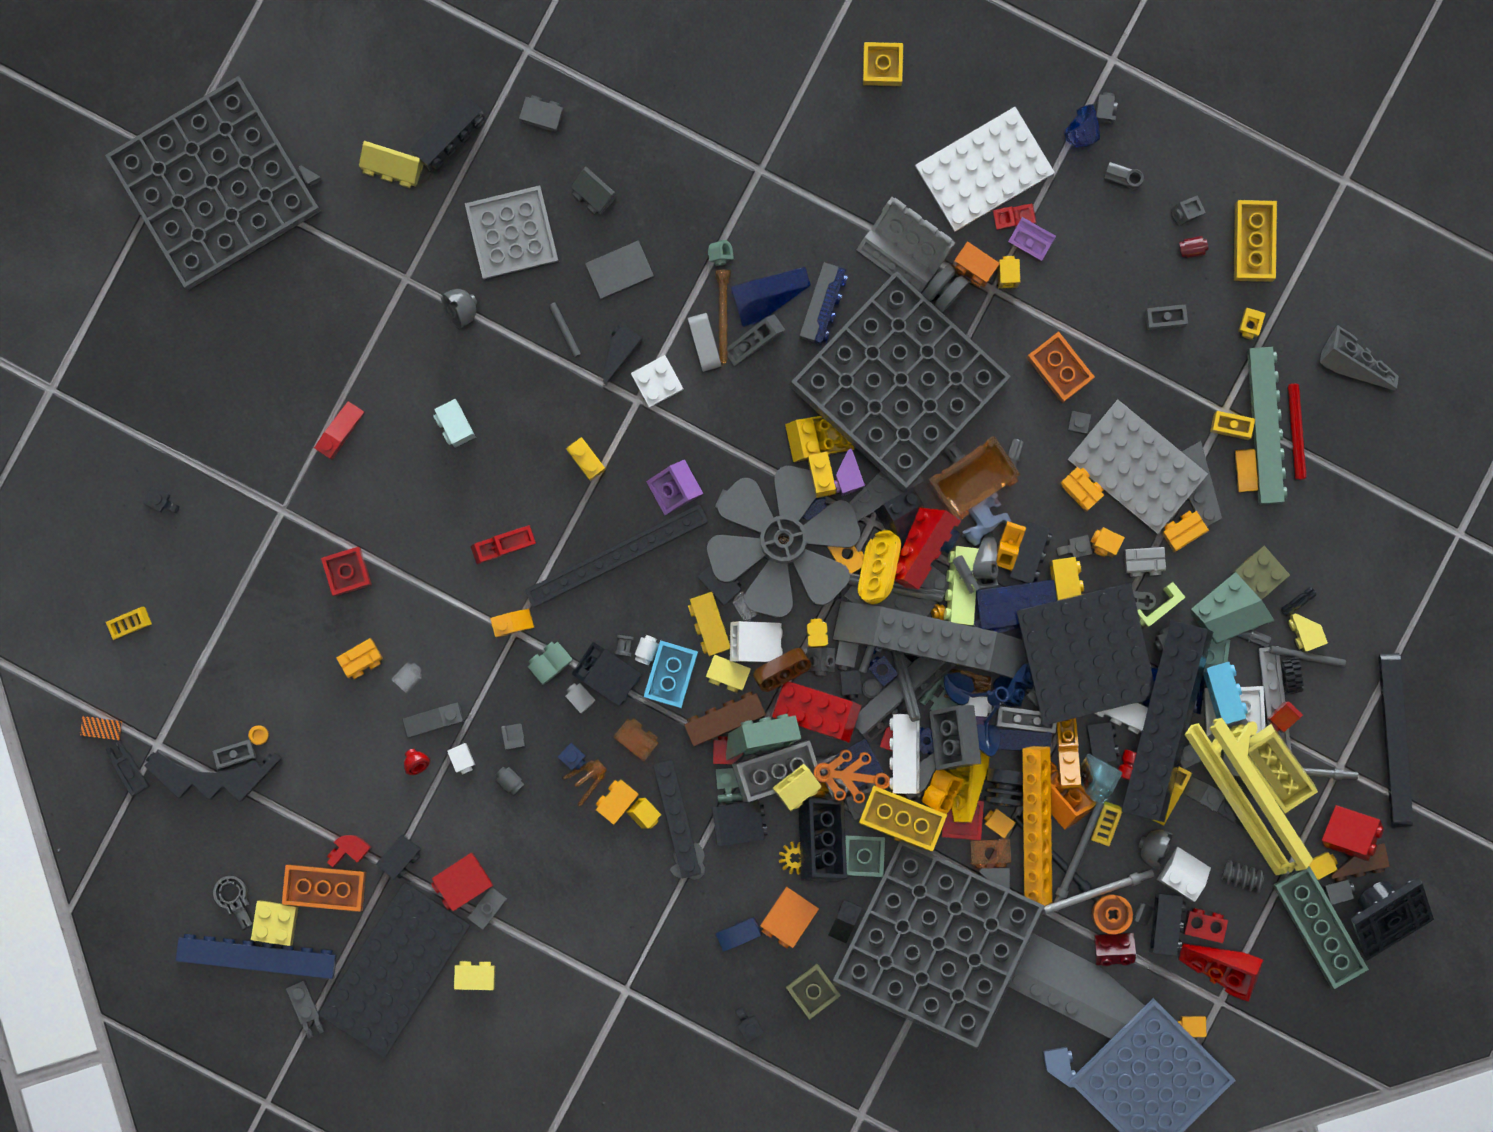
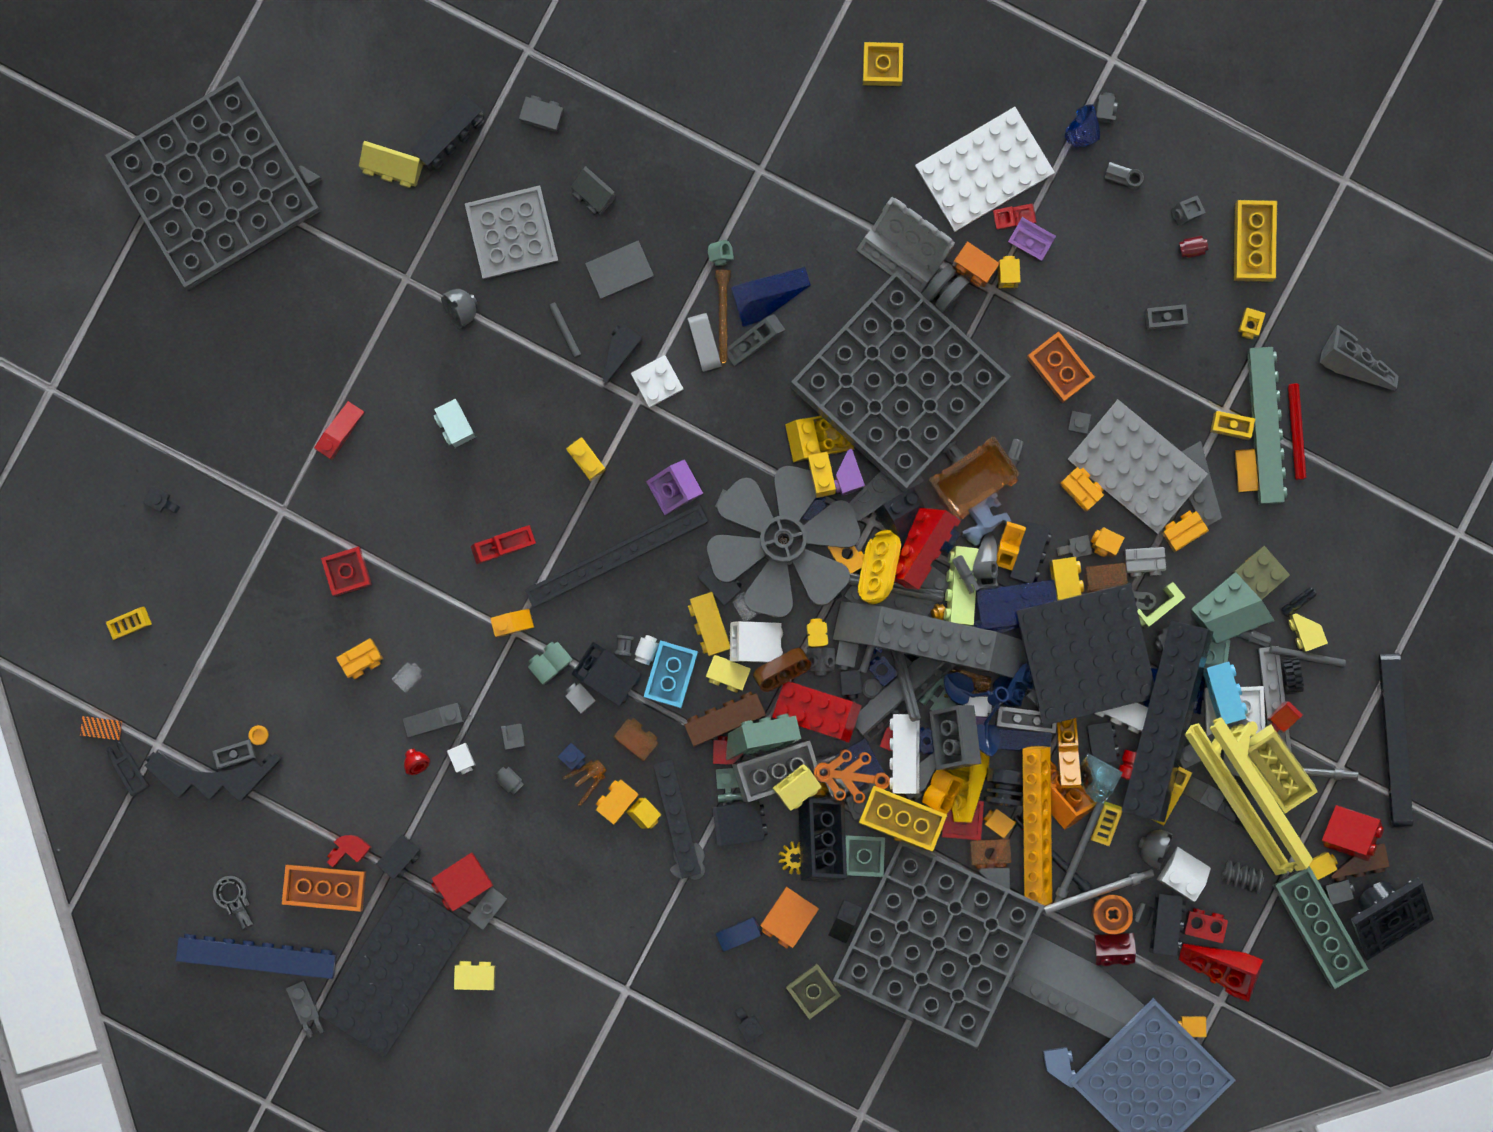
light yellow brick [251,901,299,946] -> none
piece [799,262,848,345] -> none
none -> clear orange brick [1085,563,1128,592]

